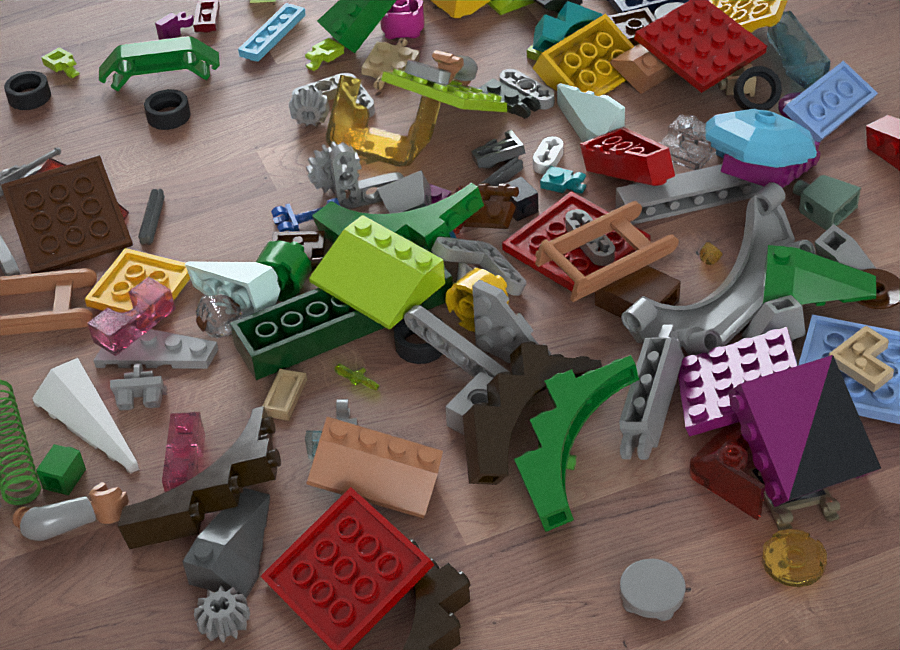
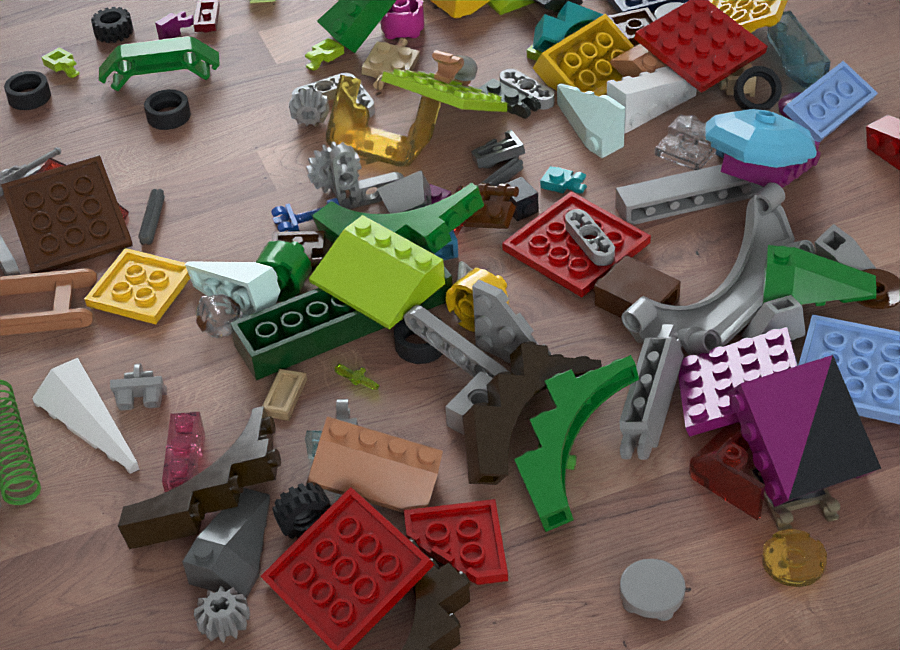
light grey piece [13,482,129,541] -> none
green brick [36,444,86,496] -> none
clear pink arch [88,276,176,356] -> none
light grey wing [93,323,218,369] -> none
medium azure plate [238,3,306,62] -> none
light grey beam [405,60,451,85] -> none
light grey beam [432,237,527,296] -> none
white beam [533,137,563,174] -> none
nougat piece [535,201,679,302] -> none
red wedge [580,127,675,186] -> none
clear yellow hinge [699,242,723,265] -> none
sand green torso [793,175,861,231] -> none
tan plate [828,326,894,392] -> none
none -> black tyre [91,7,133,43]
none -> black tyre [273,483,331,539]
none -> red plate [404,499,508,585]
none -> white wedge [607,66,697,133]

